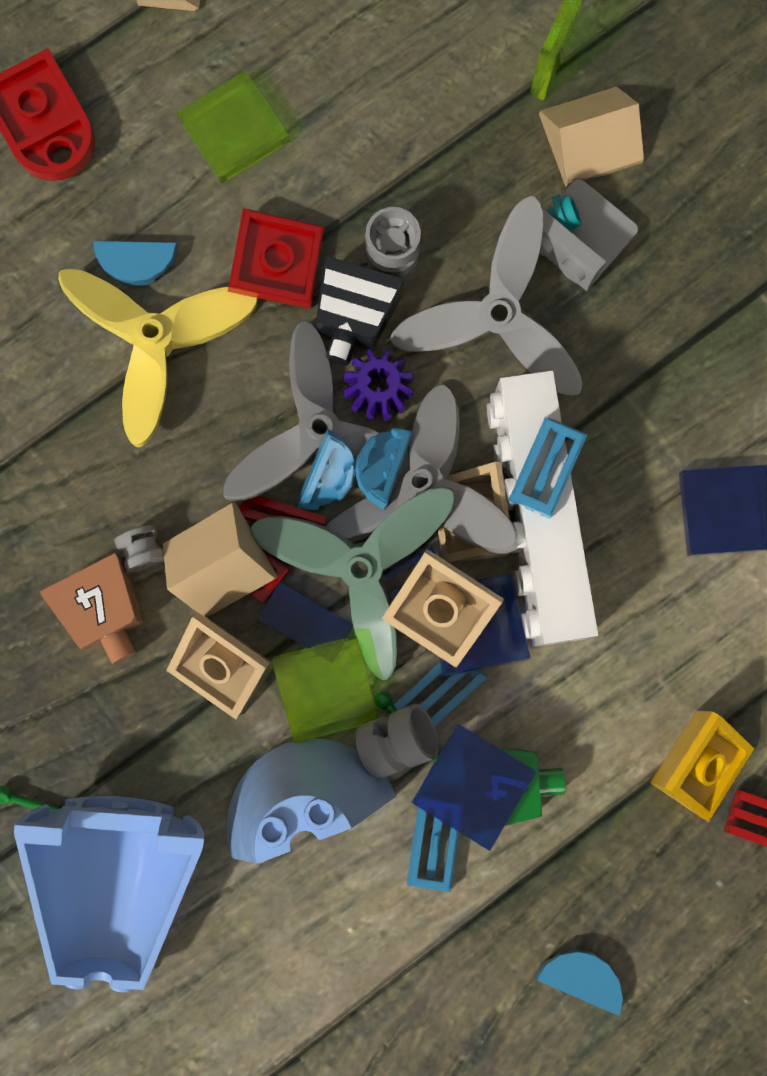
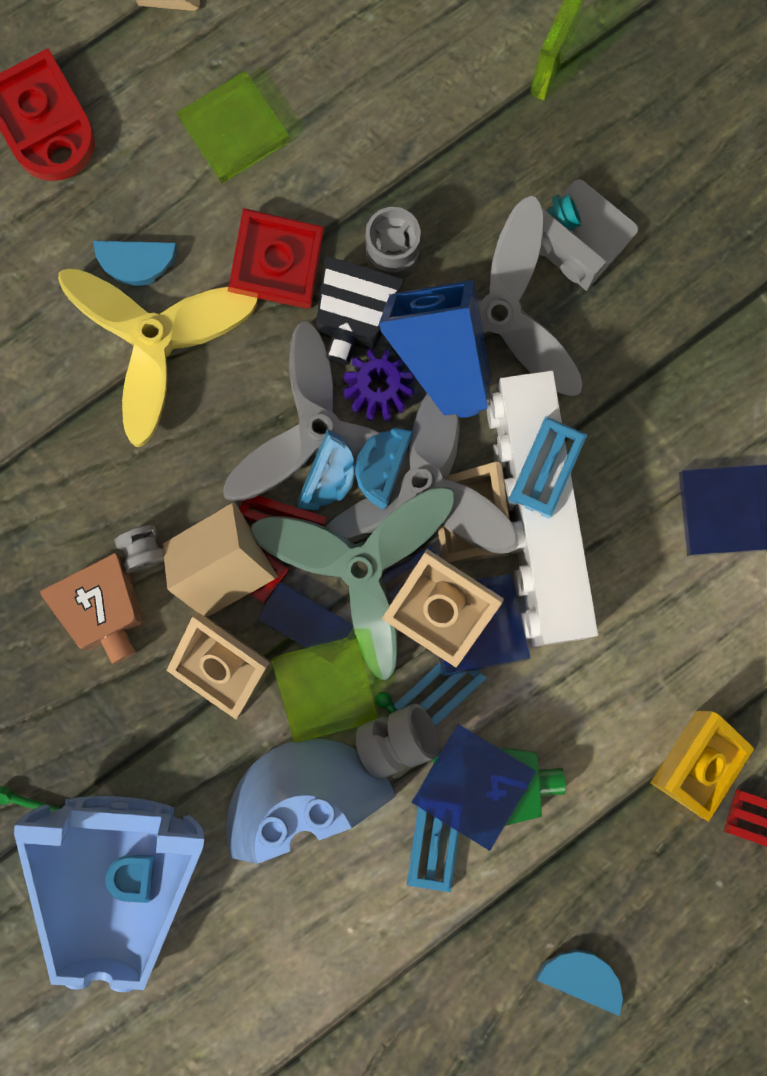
tan slope [539,87,644,187] -> none
none -> dark azure tile [105,855,155,903]
none -> blue slope [379,280,491,417]

